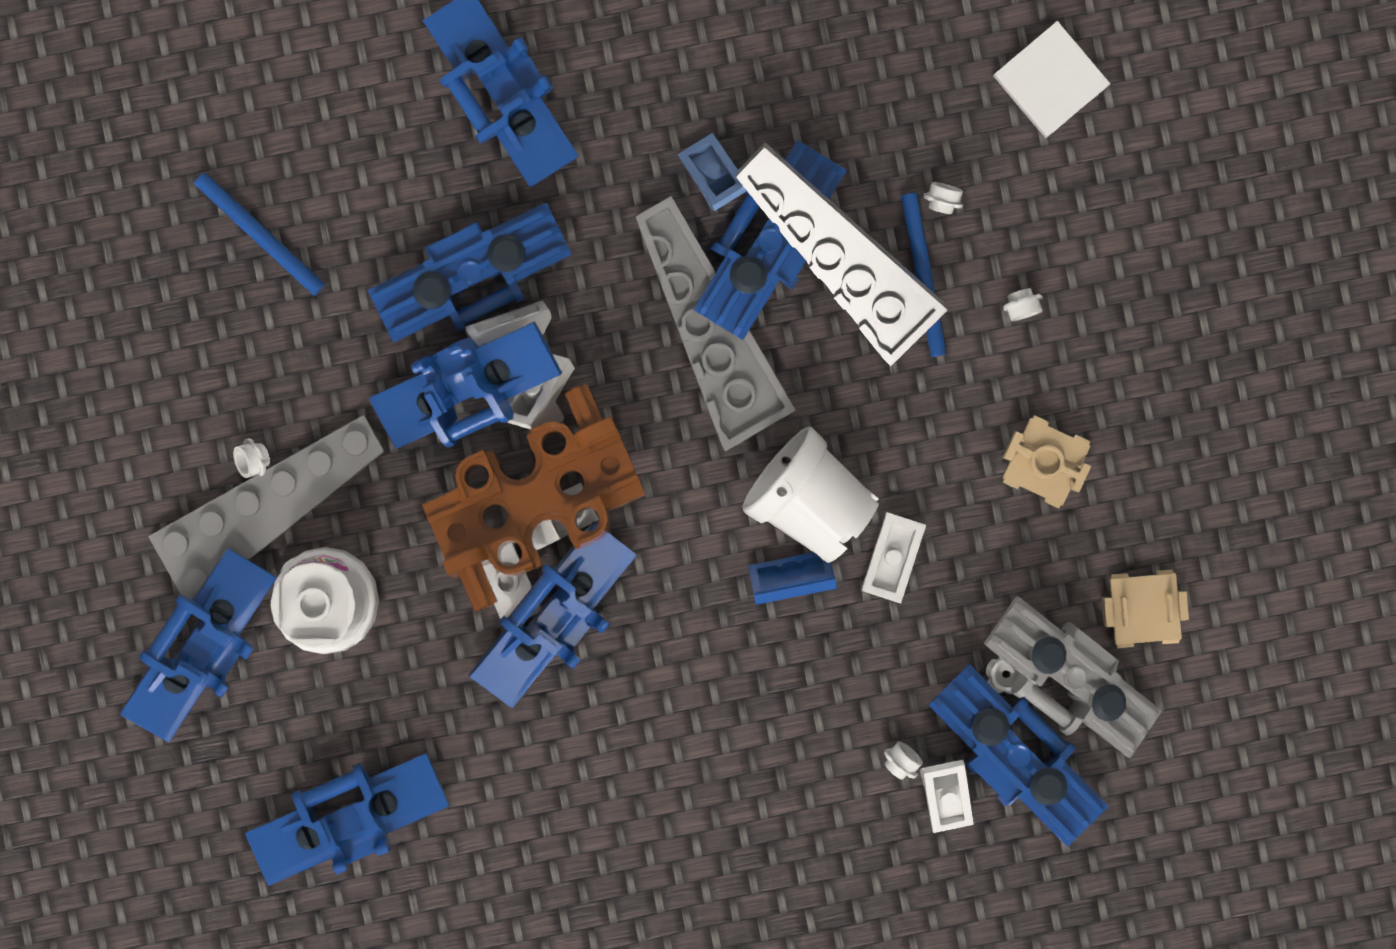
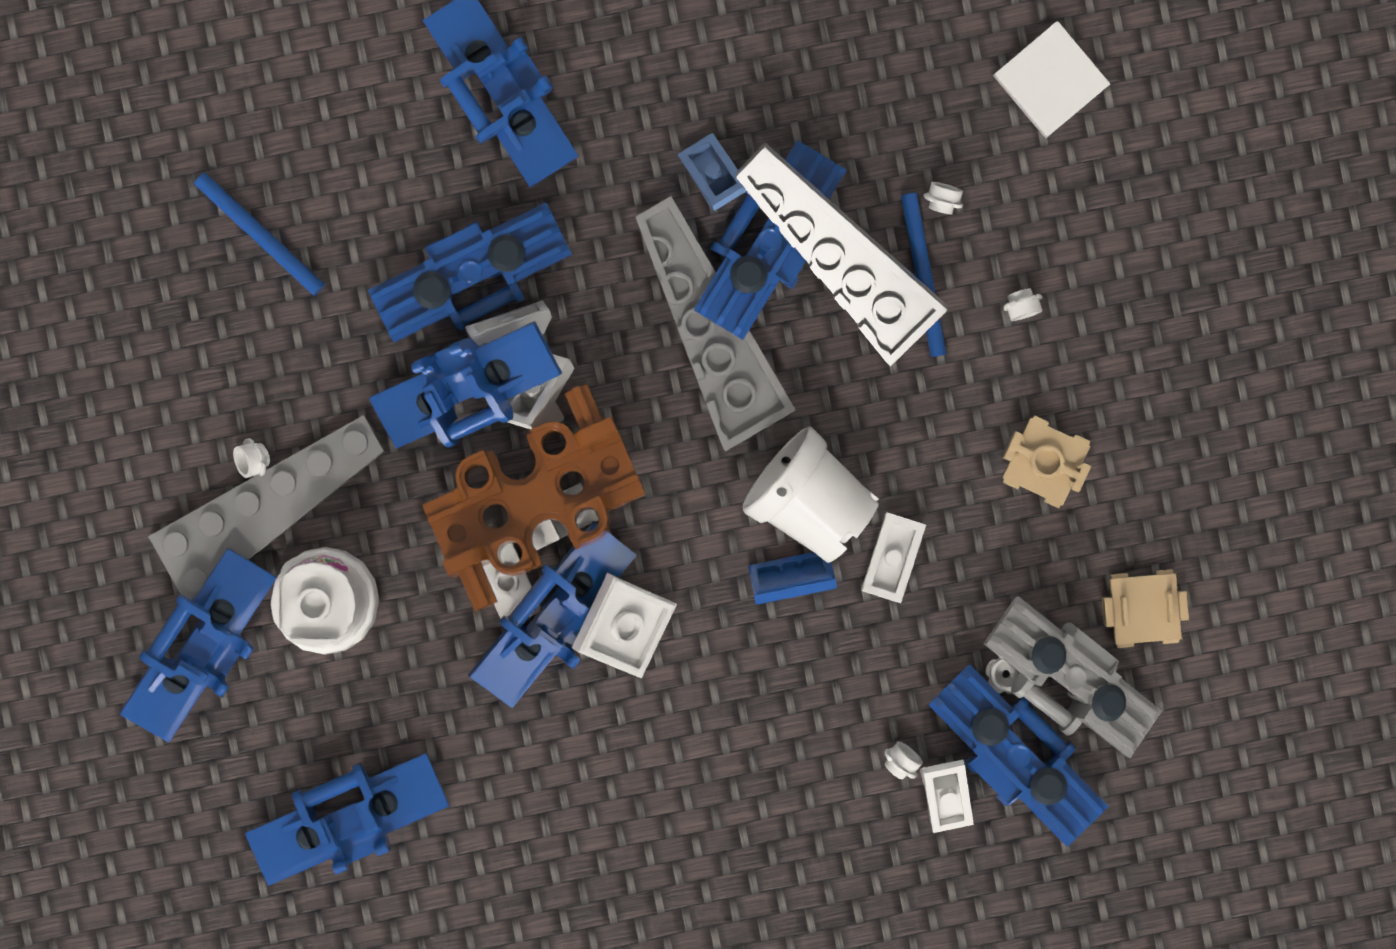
none -> white tile [572,573,677,678]

